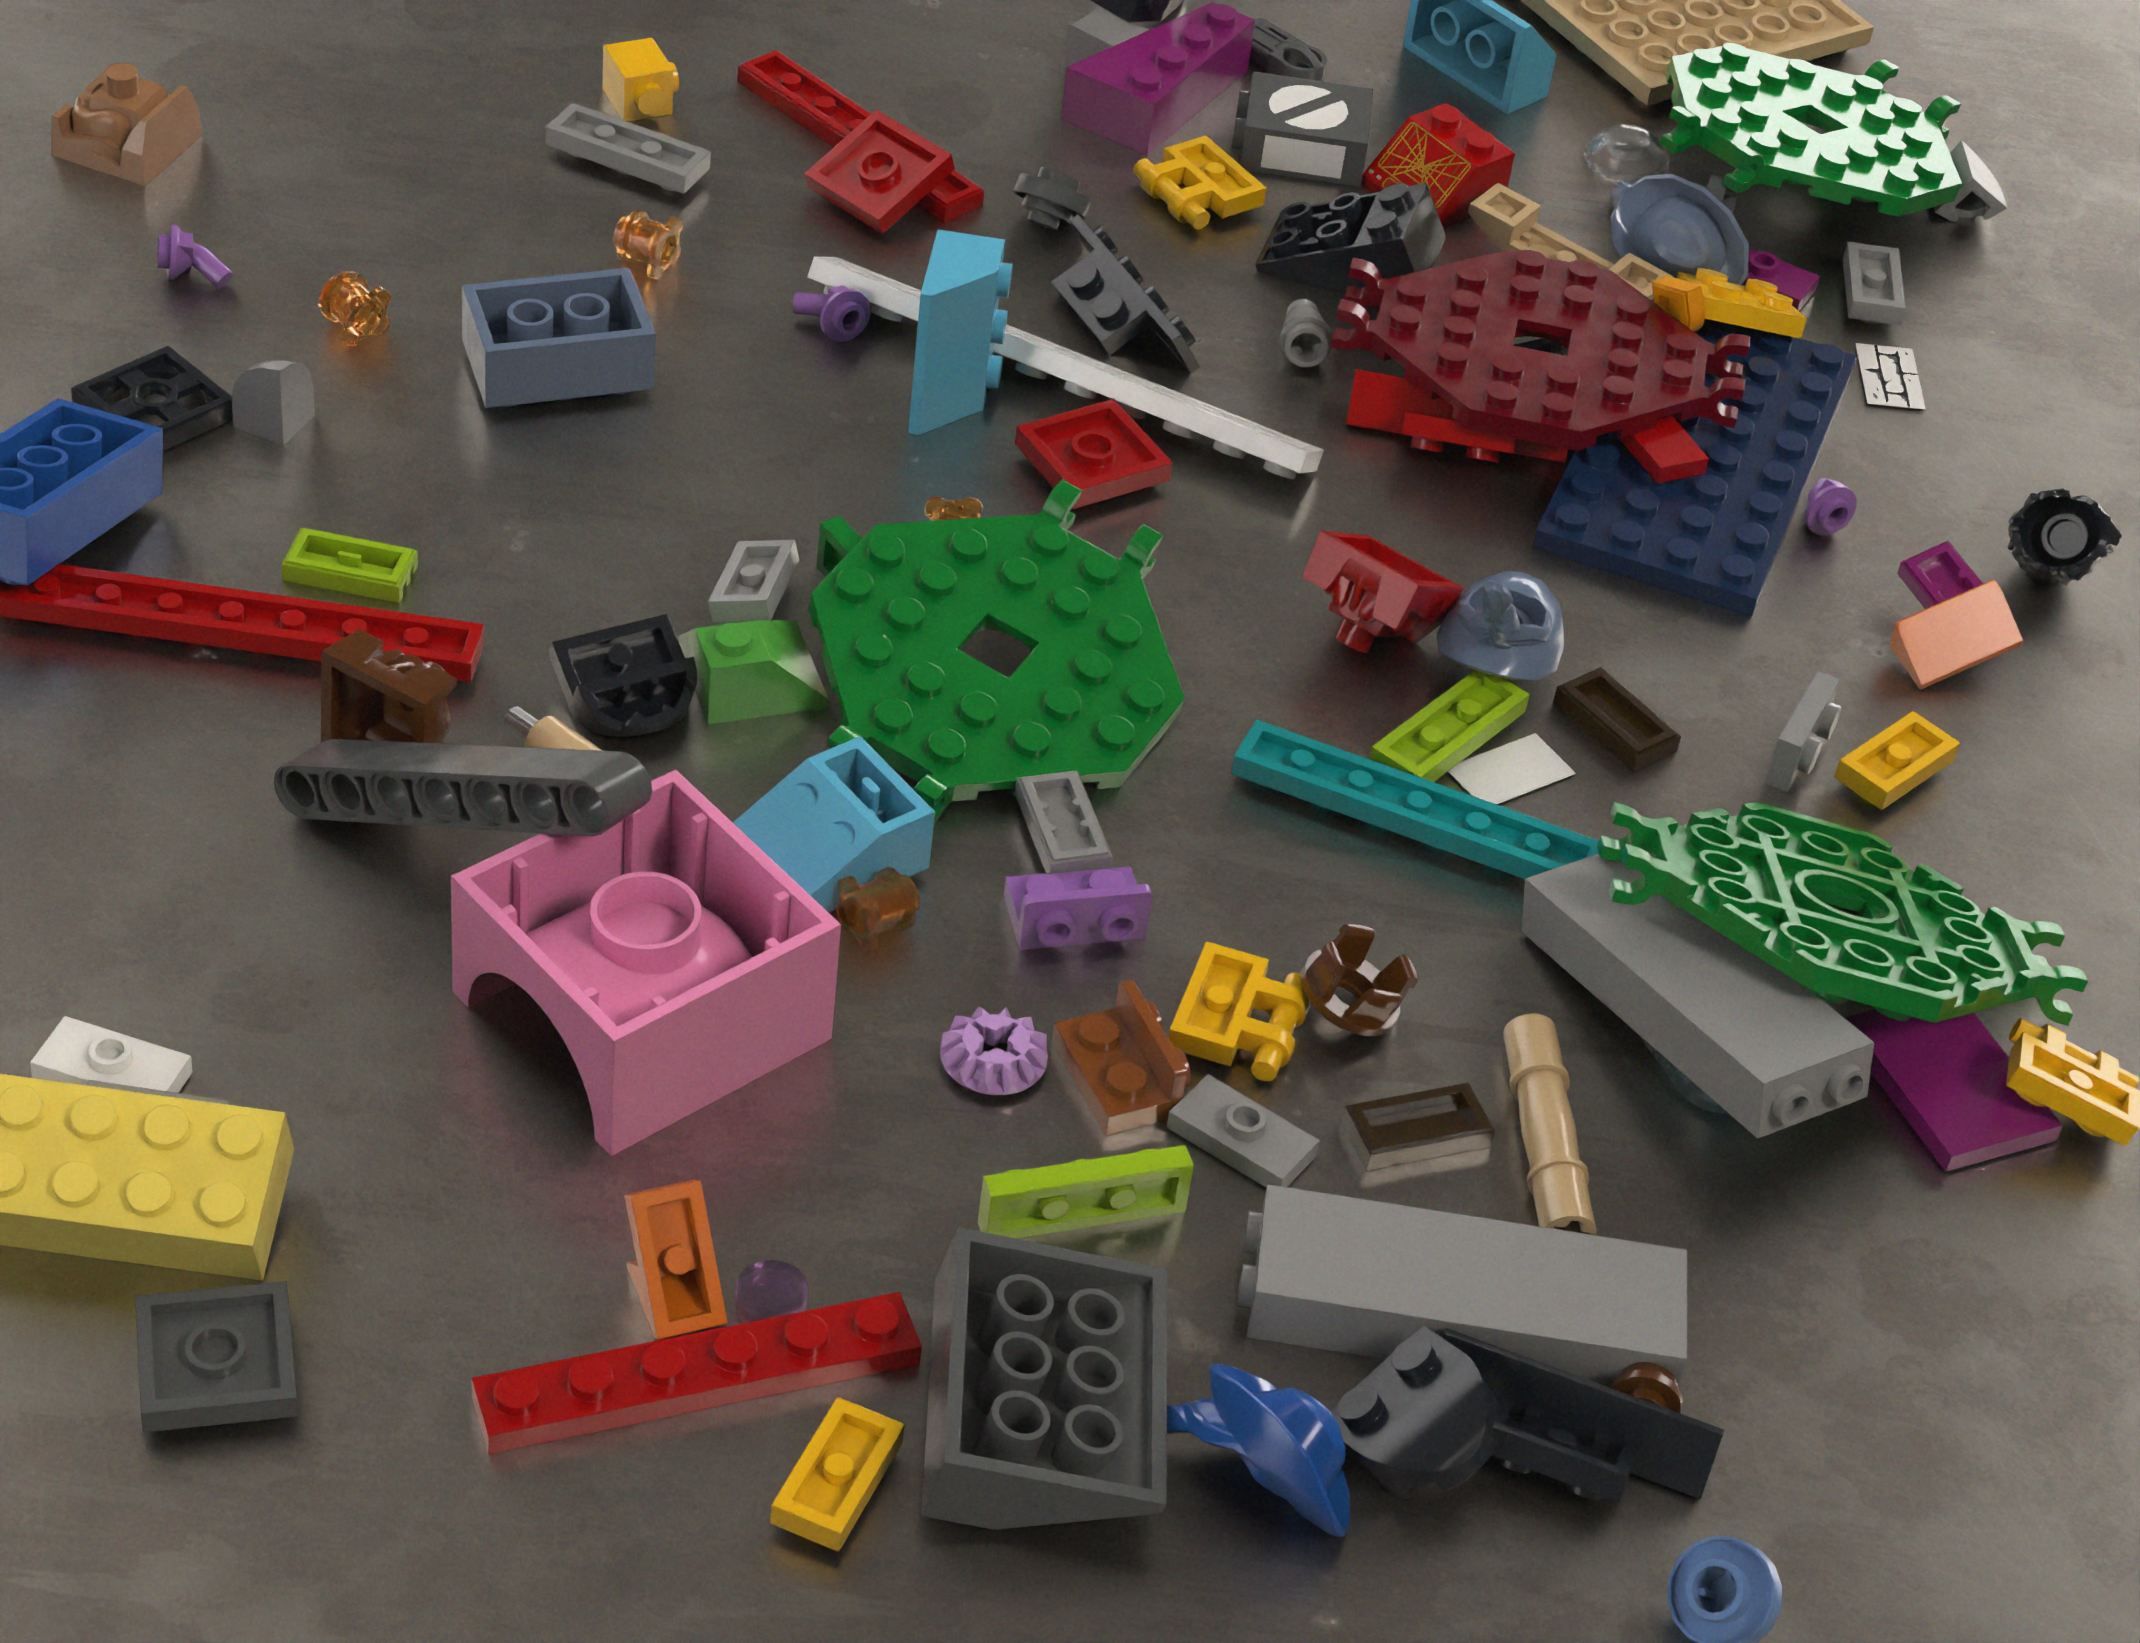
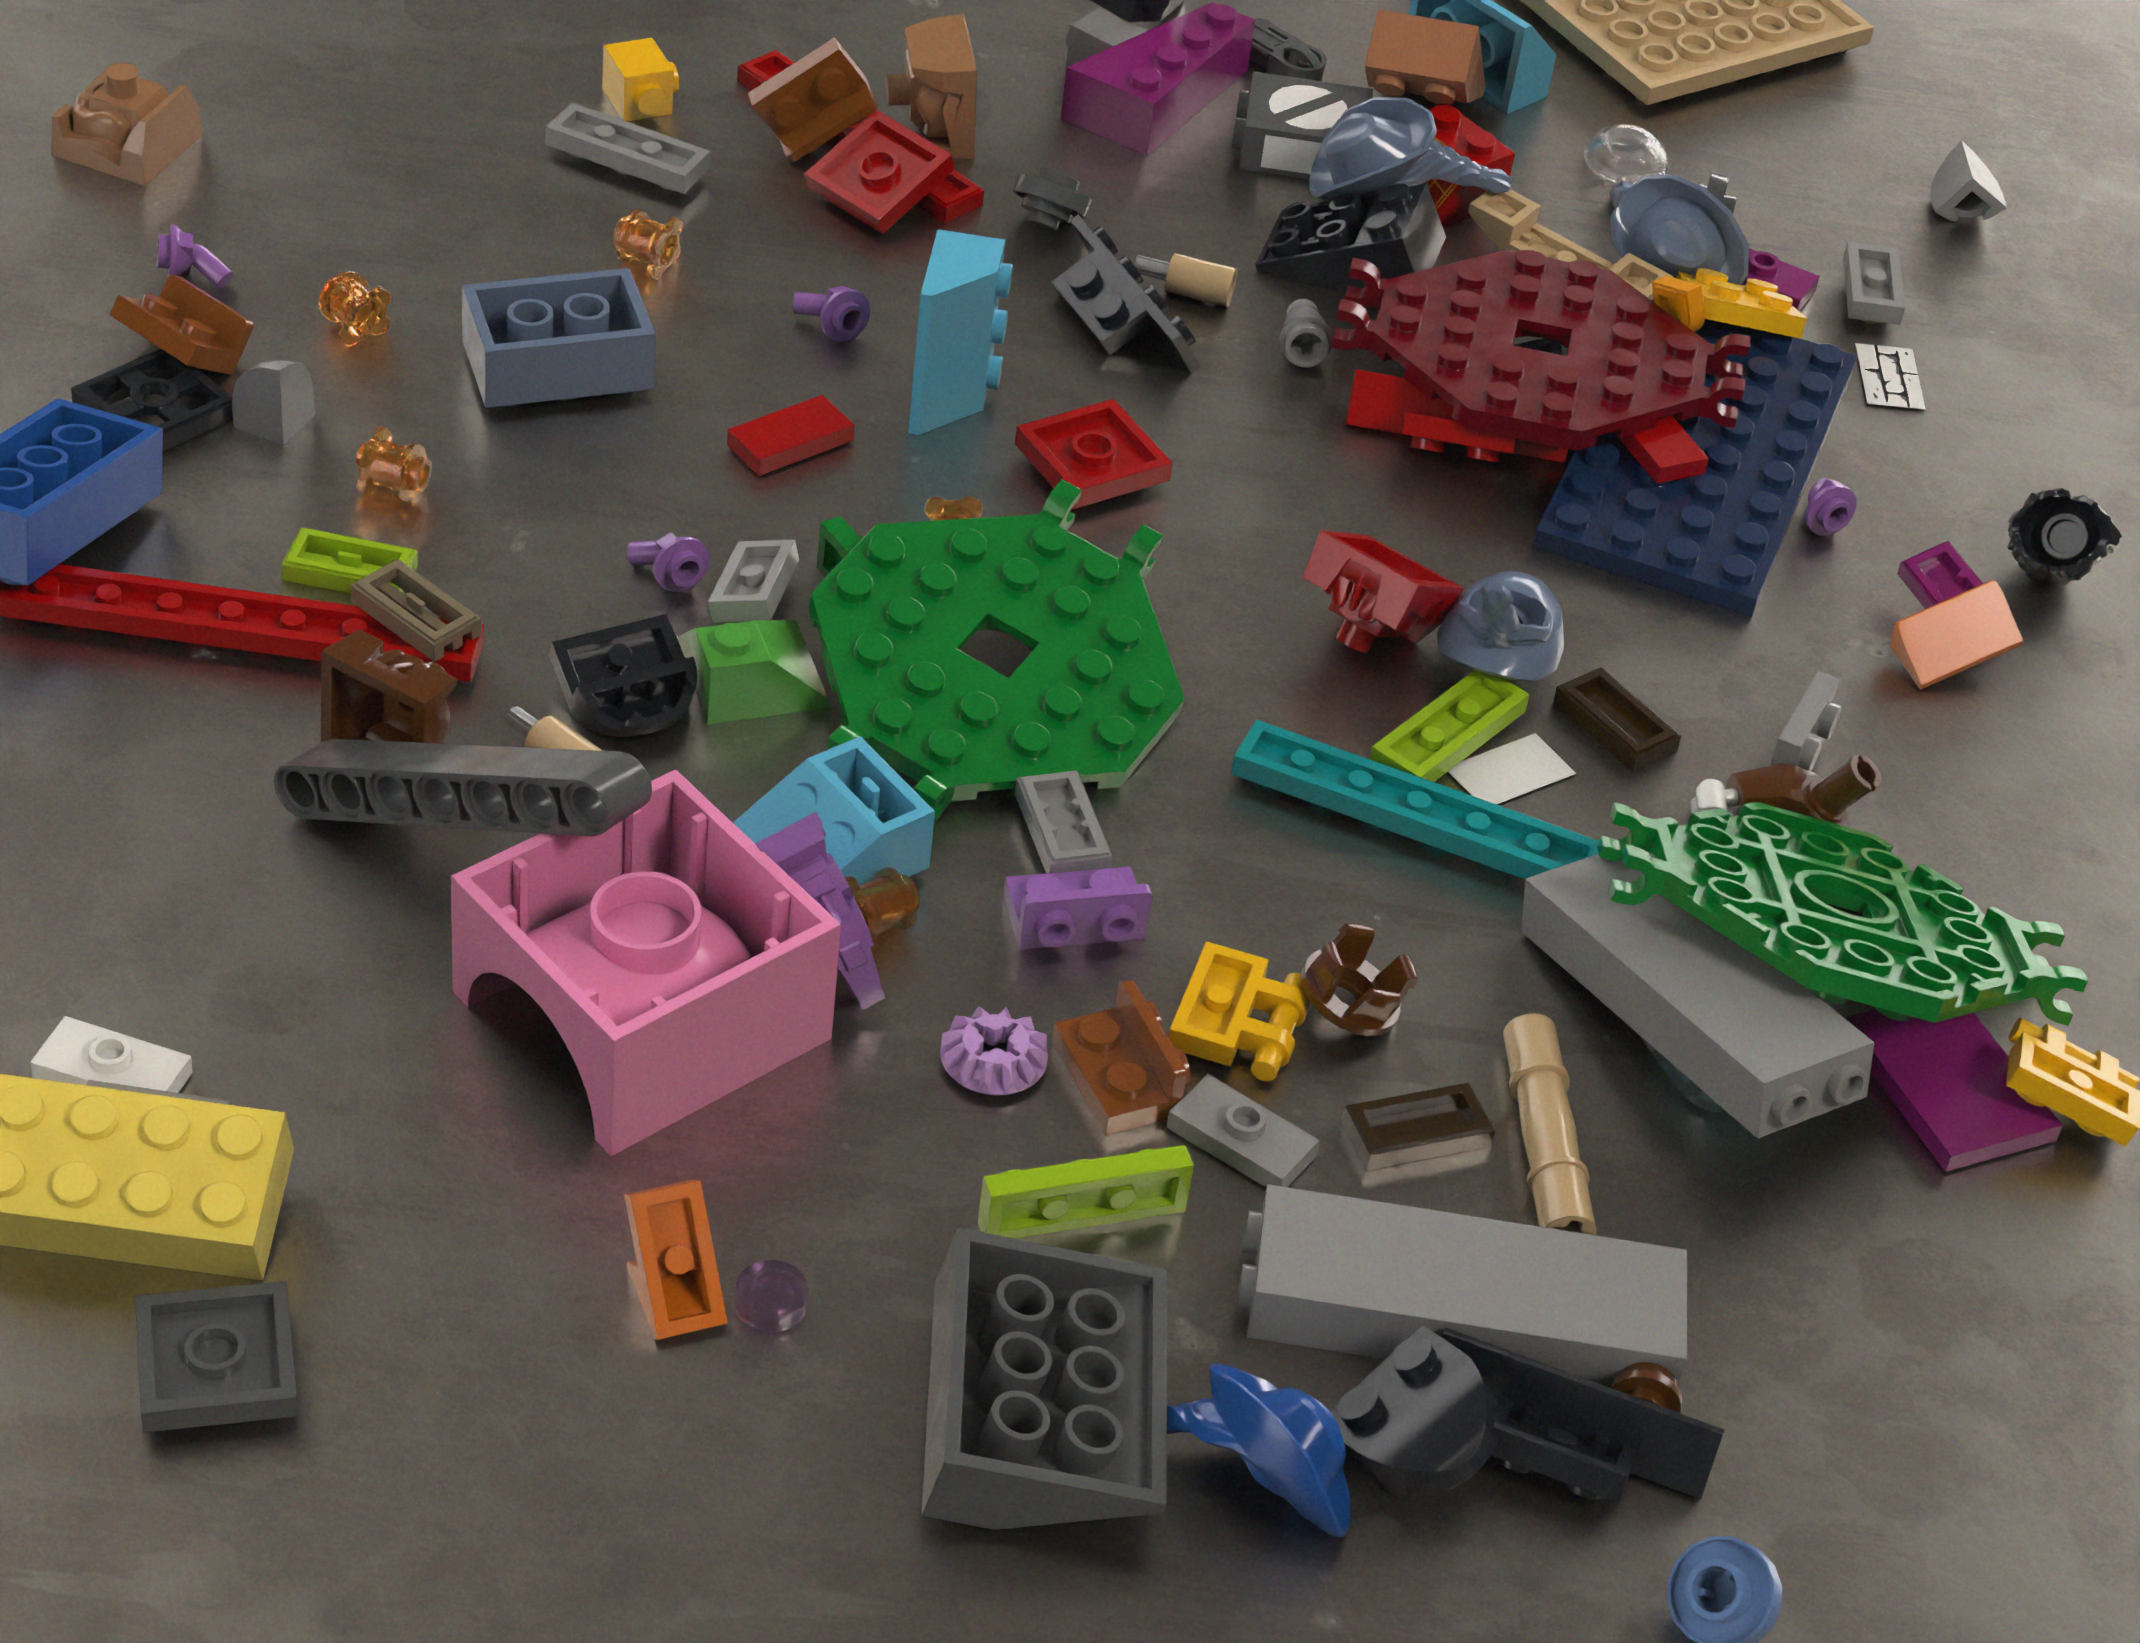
red plate [472,1292,922,1455] -> none
yellow plate [770,1397,905,1552] -> none
white plate [807,256,1324,479] -> none
yellow plate [1133,135,1267,230] -> none
green plate [1659,43,1962,217] -> none
yellow plate [1834,711,1960,810] -> none
none -> dark orange bracket [110,275,254,375]
none -> dark tan tile [351,559,481,662]
none -> clear orange brick [356,426,432,501]
none -> medium lavender plate [627,532,710,592]
none -> red tile [727,395,855,476]
none -> dark orange bracket [747,37,878,162]
none -> medium lavender piece [756,812,886,1010]
none -> medium nougat brick [885,14,977,159]
none -> tan piece [1134,253,1238,307]
none -> sand blue hat [1309,97,1513,200]
none -> nougat slope [1365,9,1485,105]
none -> reddish brown arm [1690,755,1882,825]

